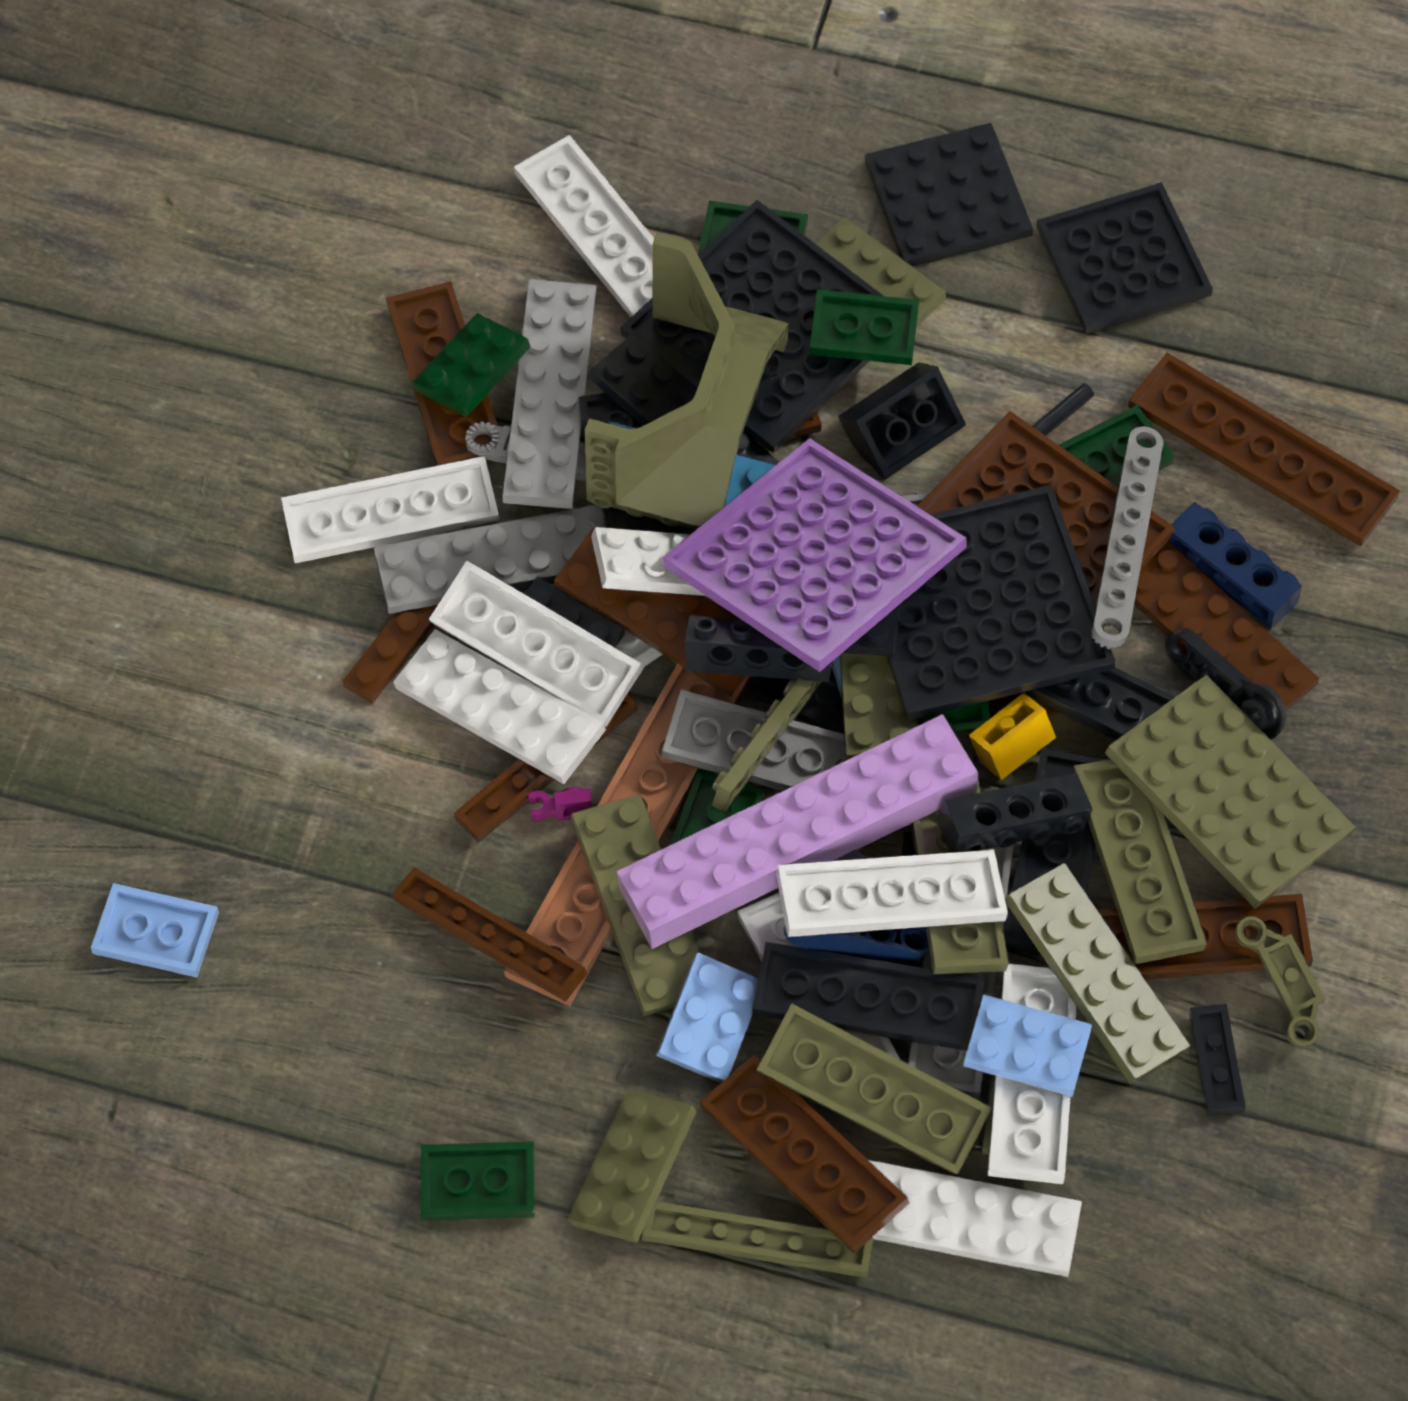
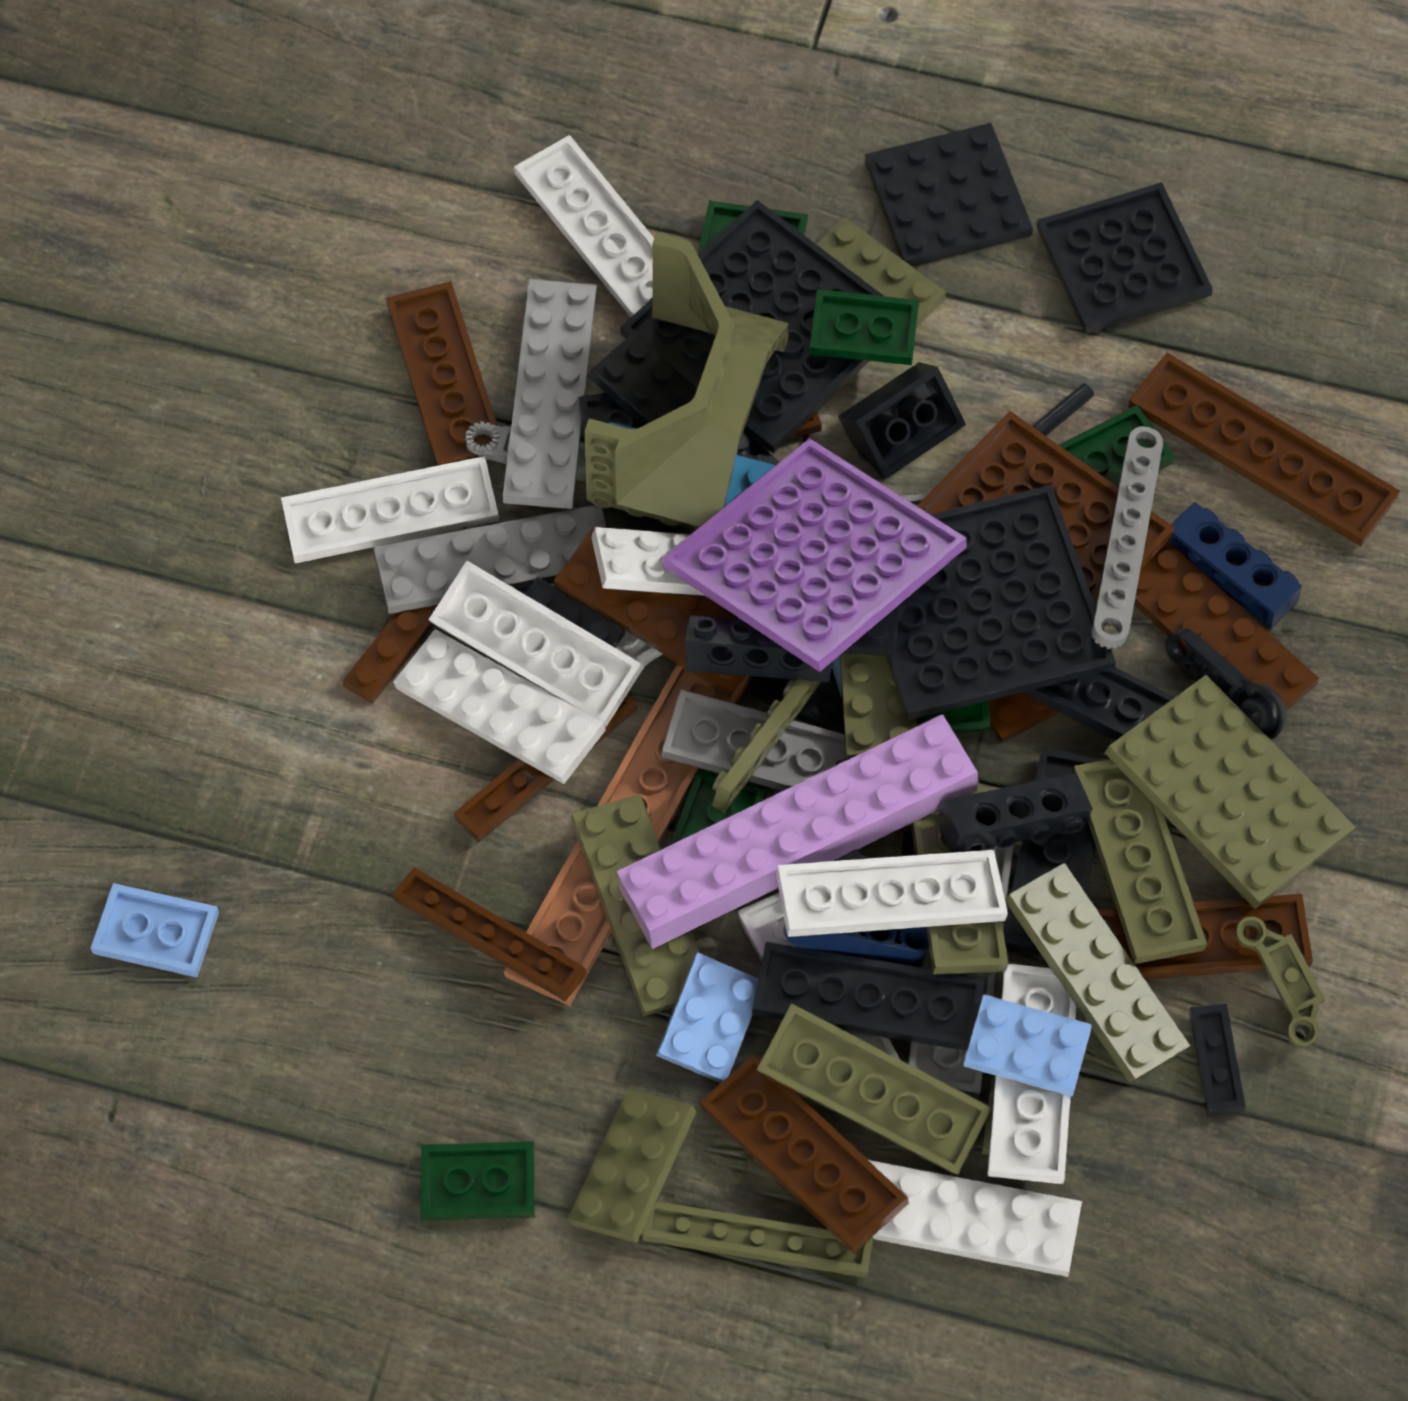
dark green plate [412,313,531,417] -> none
magenta plate [528,787,592,822] -> none
yellow brick [969,693,1056,780] -> none

